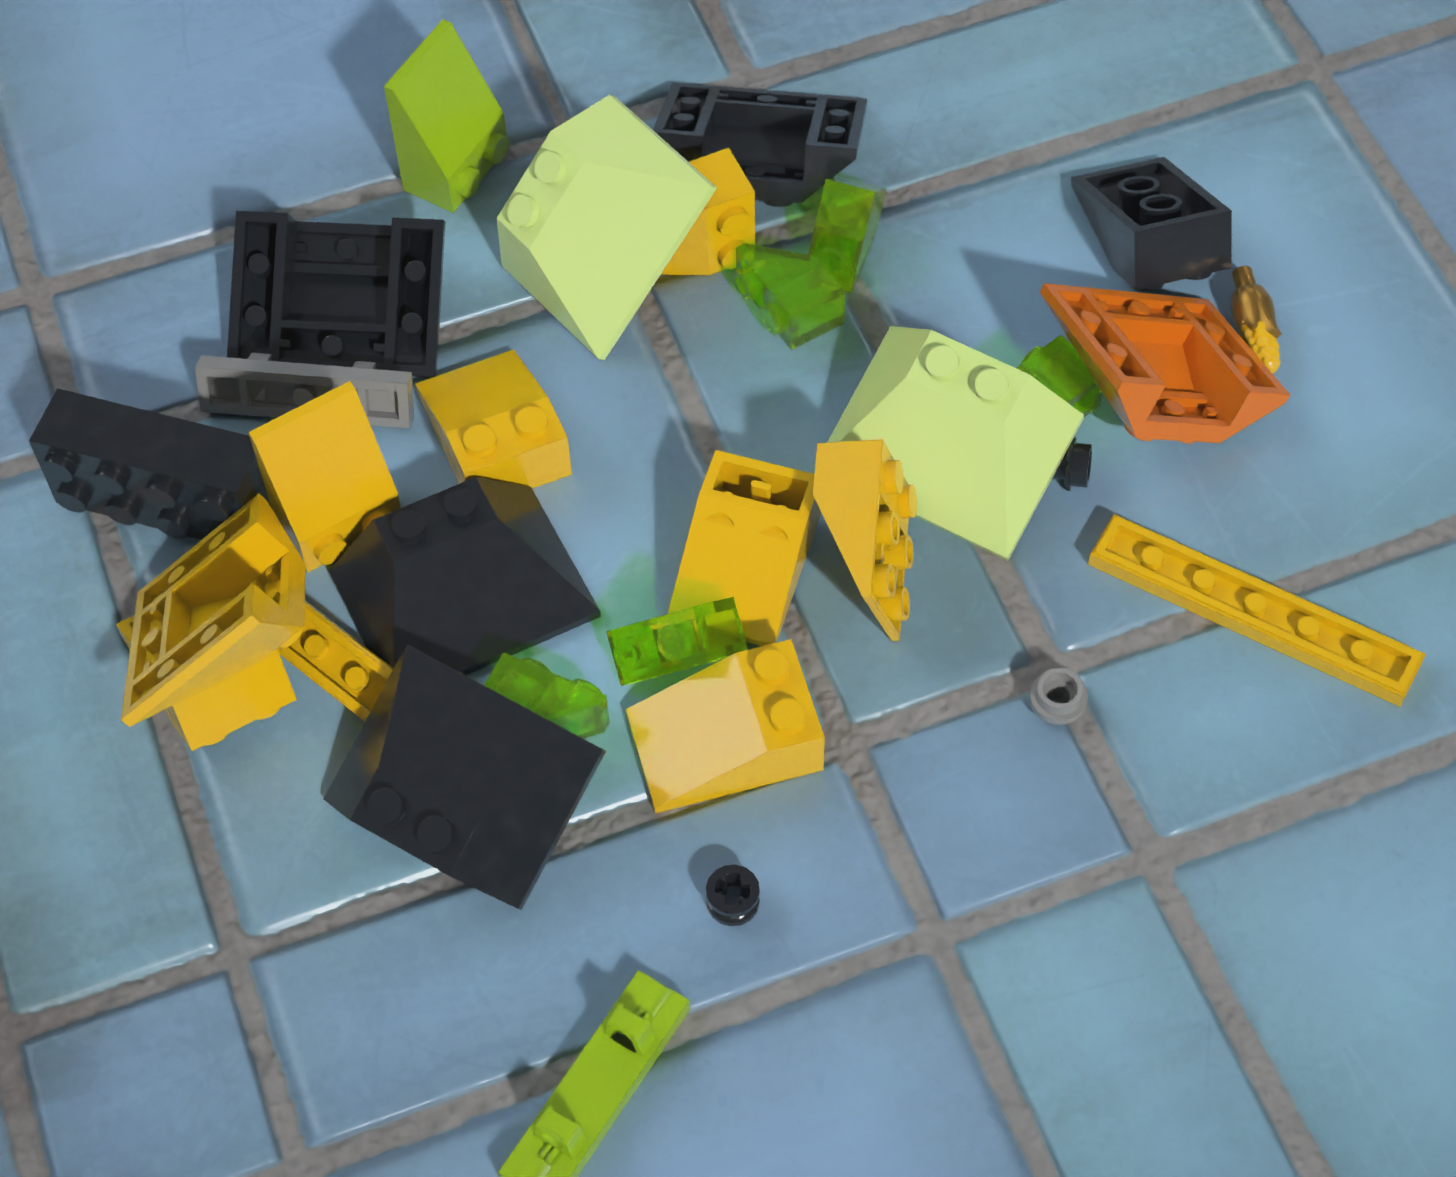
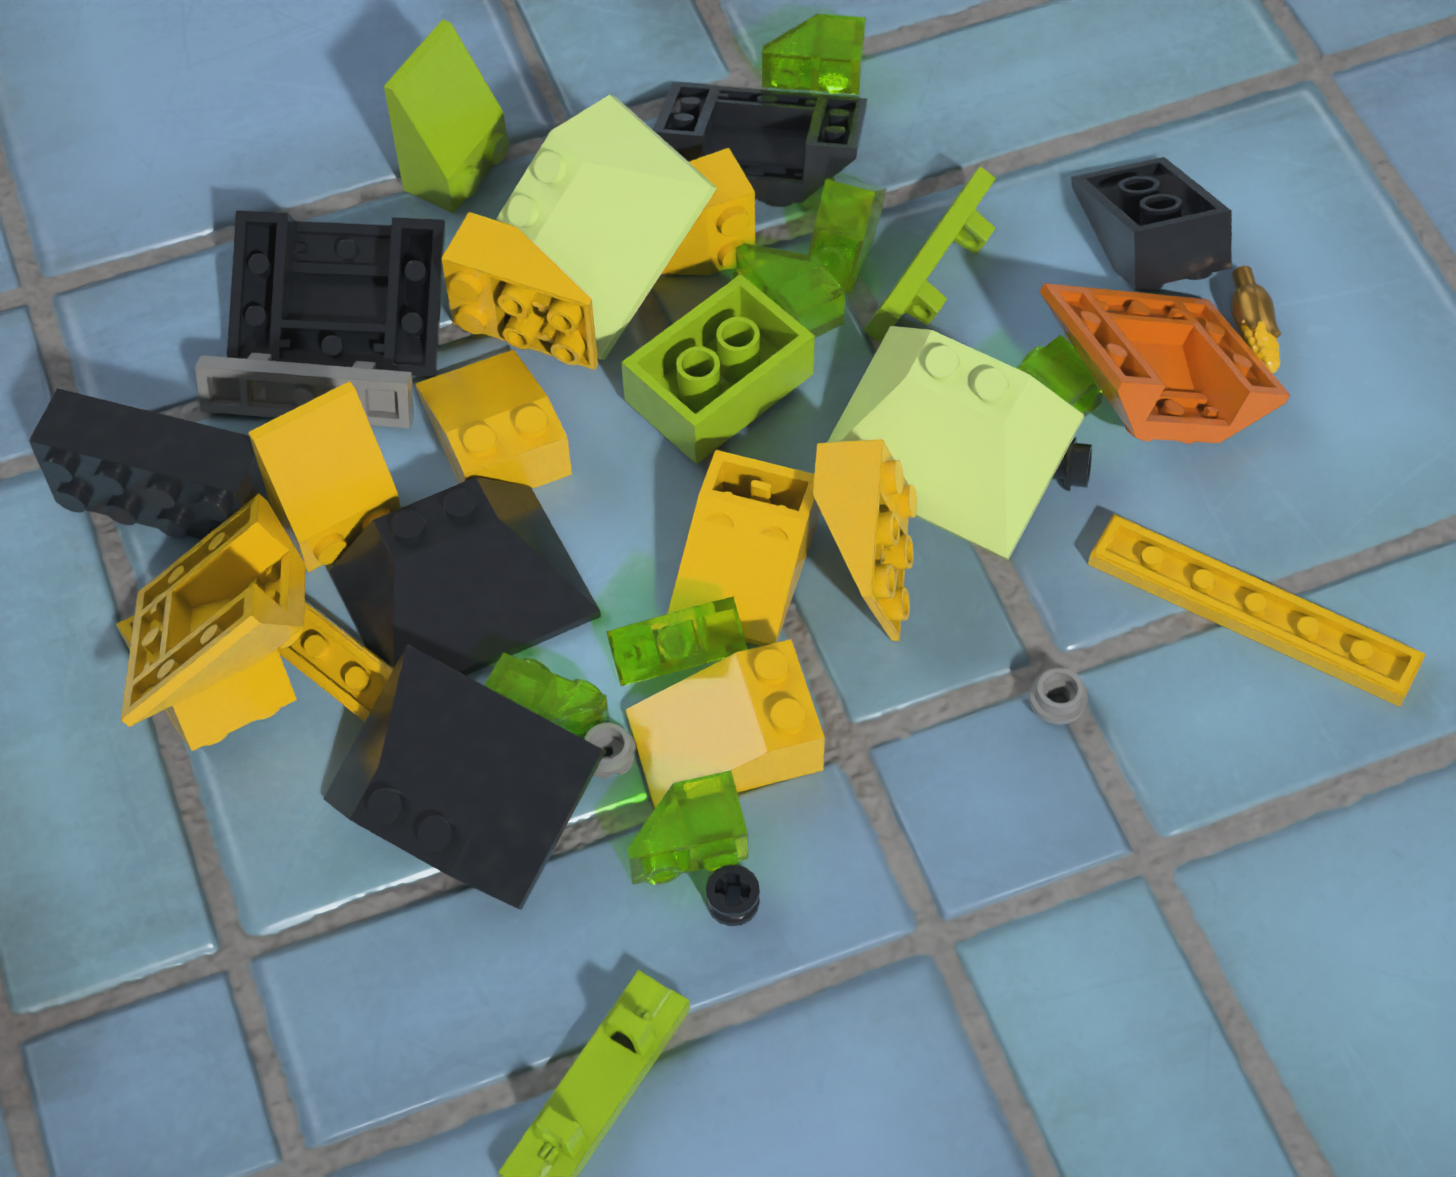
none -> yellow slope [441,212,598,370]
none -> light grey plate [584,723,636,779]
none -> lime brick [621,274,815,464]
none -> clear neon green slope [627,770,748,885]
none -> clear neon green slope [762,13,866,95]
none -> lime hinge [863,166,996,342]

